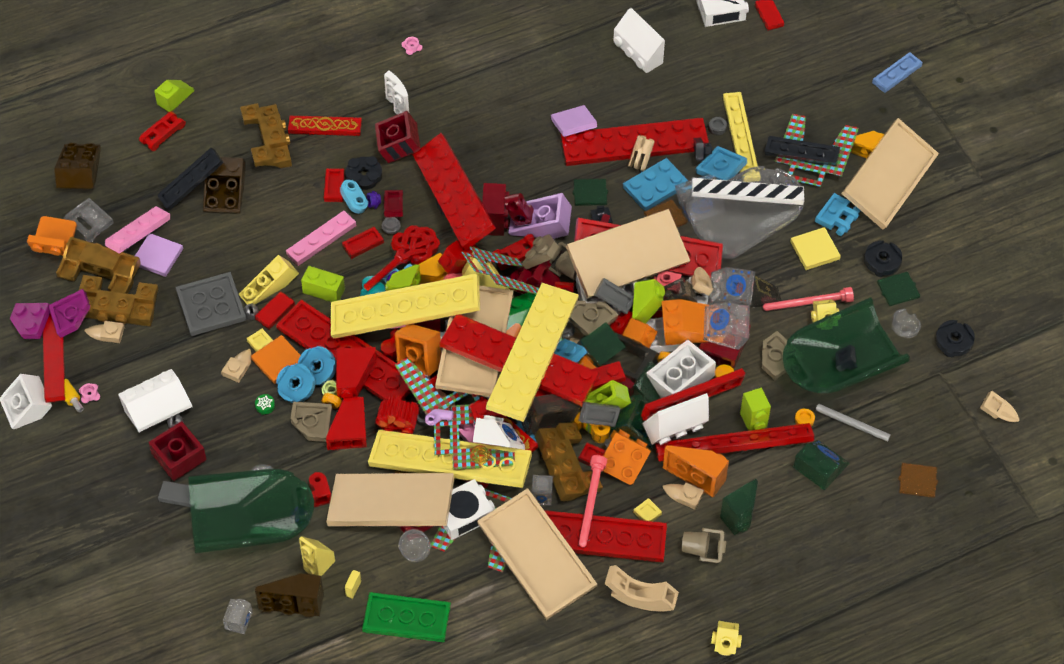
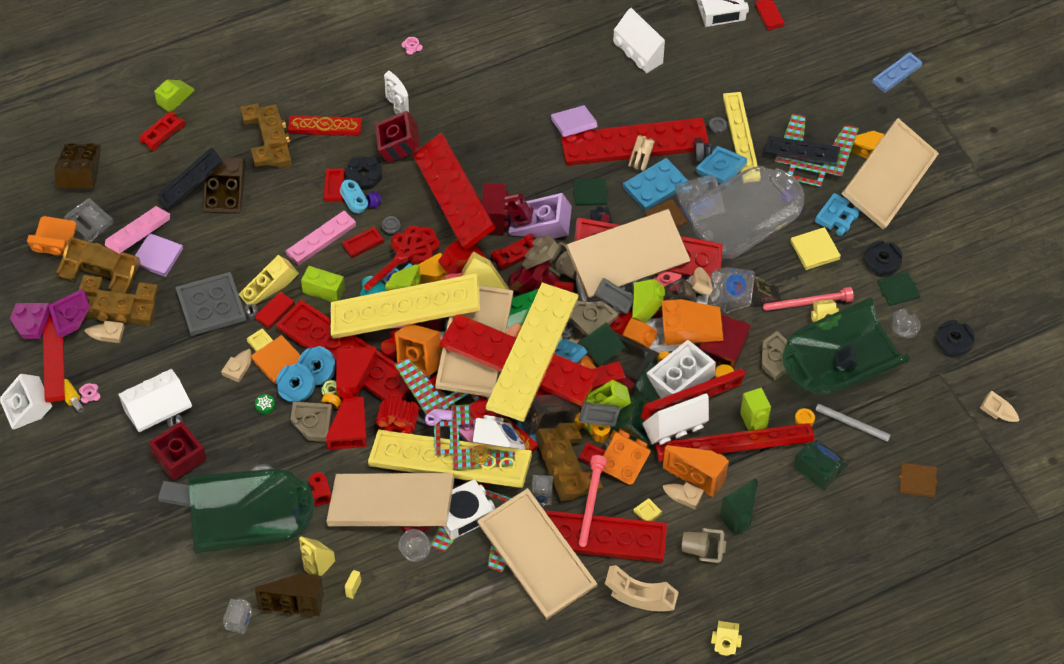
green tile [362,592,451,643] -> none
dark red tile [384,190,403,217] -> none
piece [462,247,539,294] -> none
white tile [692,178,804,205] -> none
clear slope [704,301,750,350] -> none

